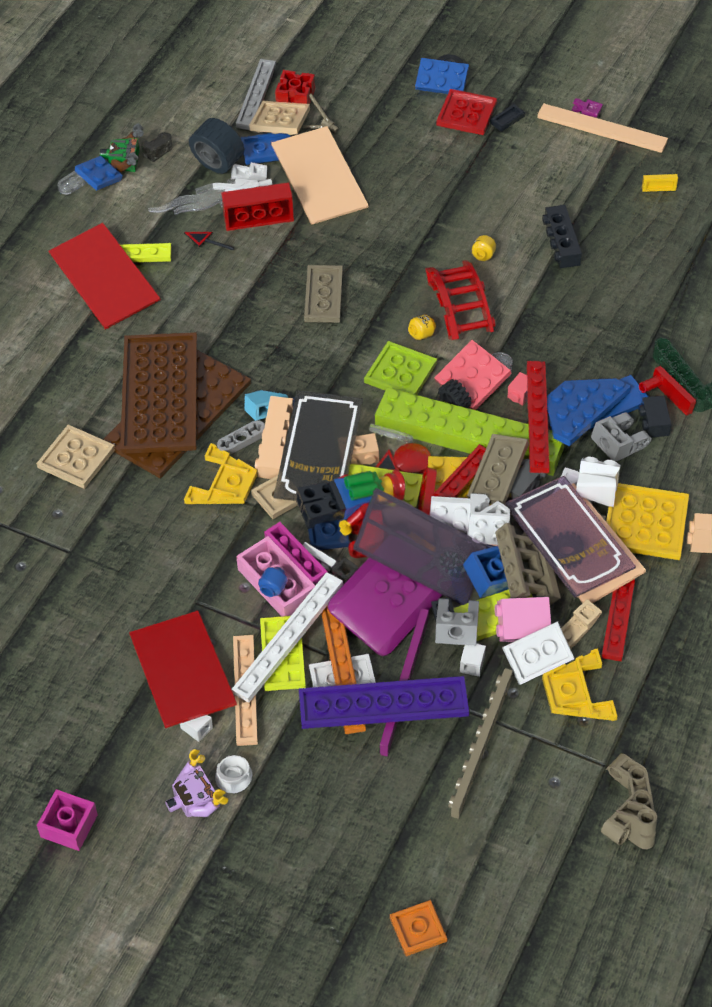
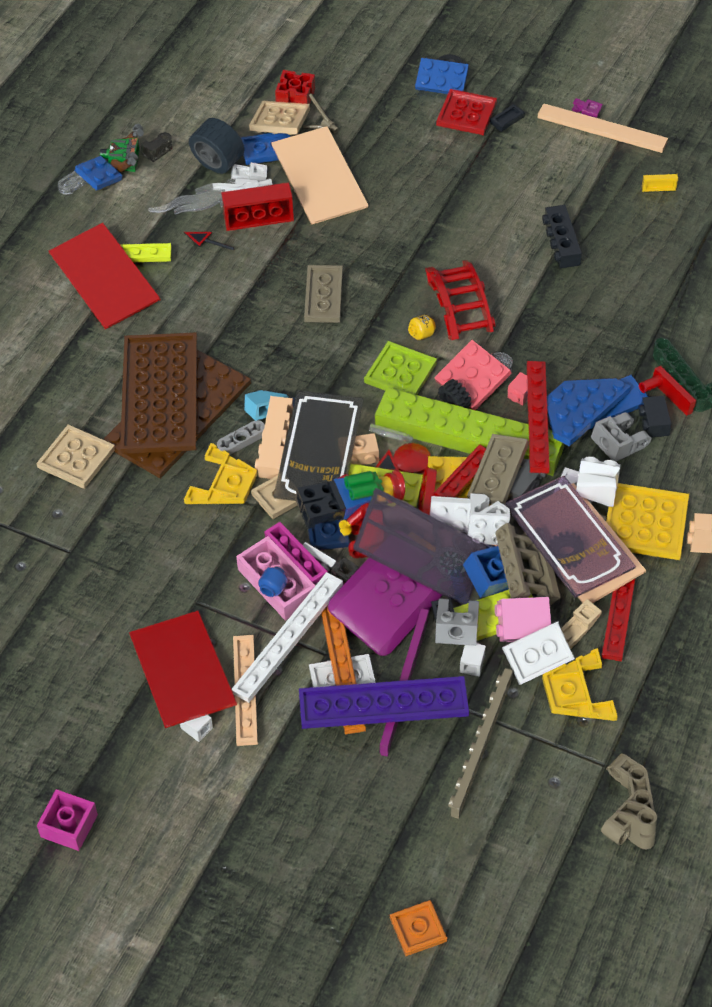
torso [165,749,228,817] -> none
white piece [215,755,252,793] -> none
light grey plate [236,59,276,130] -> none
neon yellow plate [260,616,306,691] -> none
yellow head [472,235,496,261] -> none

